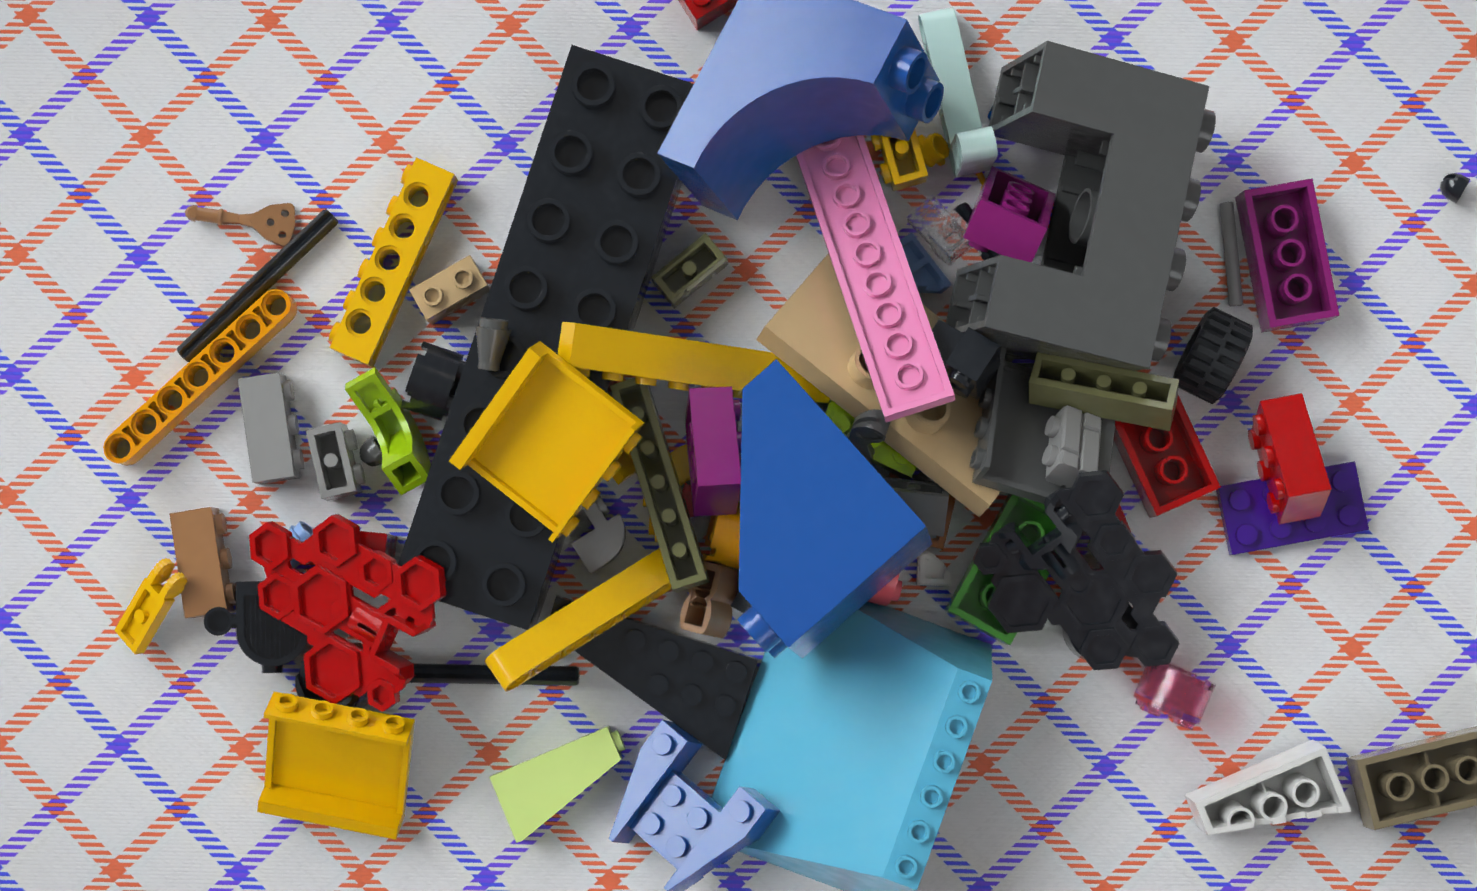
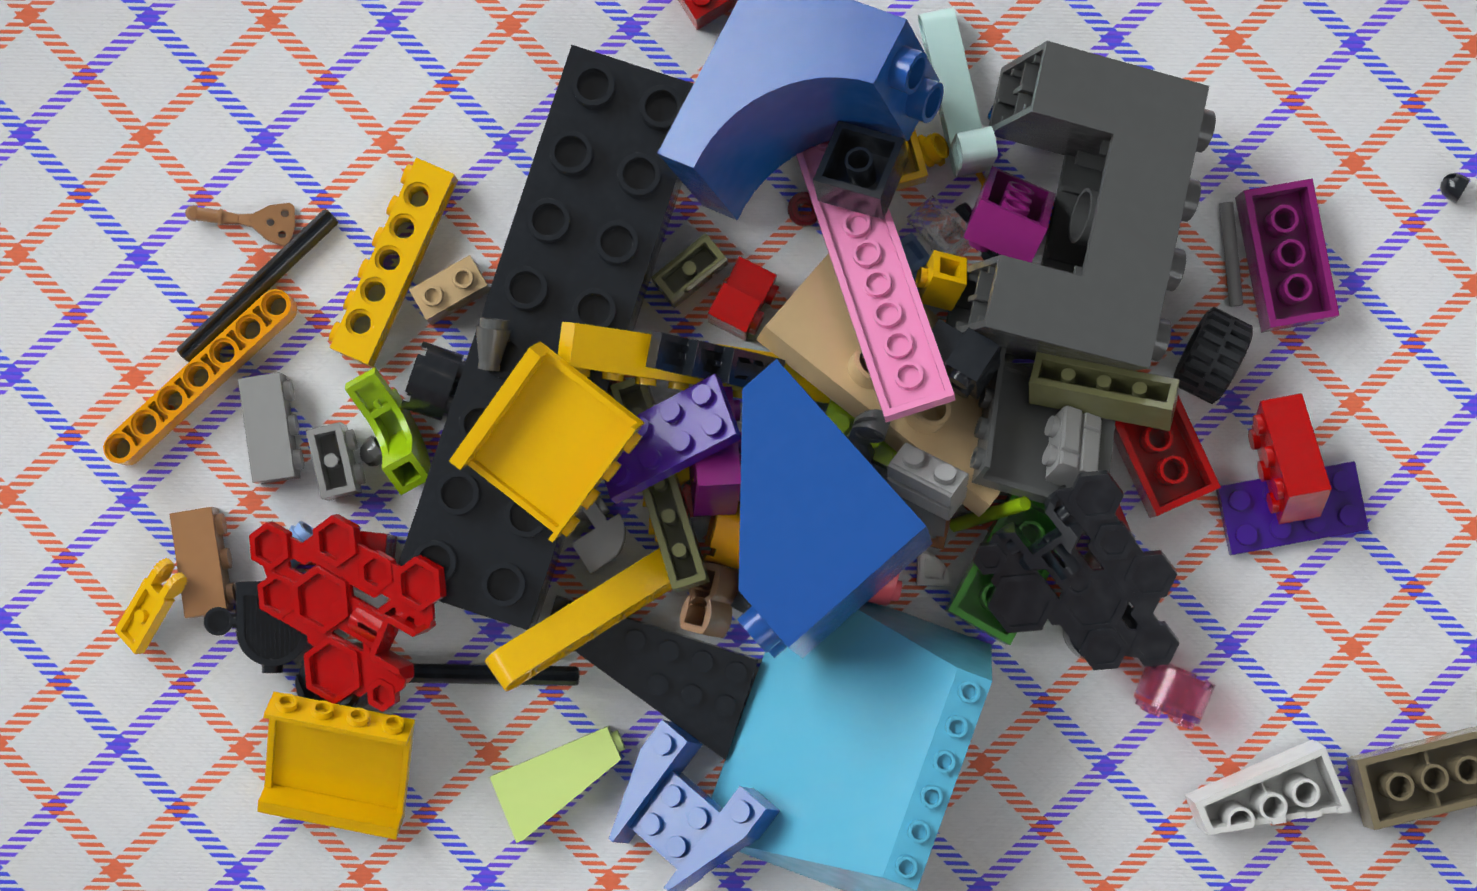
none -> dark purple plate [604,374,741,504]
none -> black slope [646,331,786,388]
none -> red brick [708,256,780,341]
none -> dark red plate [788,192,818,227]
none -> black brick [813,121,908,219]
none -> light grey brick [887,442,969,521]
none -> yellow brick [915,250,967,311]
none -> lime bar [949,496,1031,532]

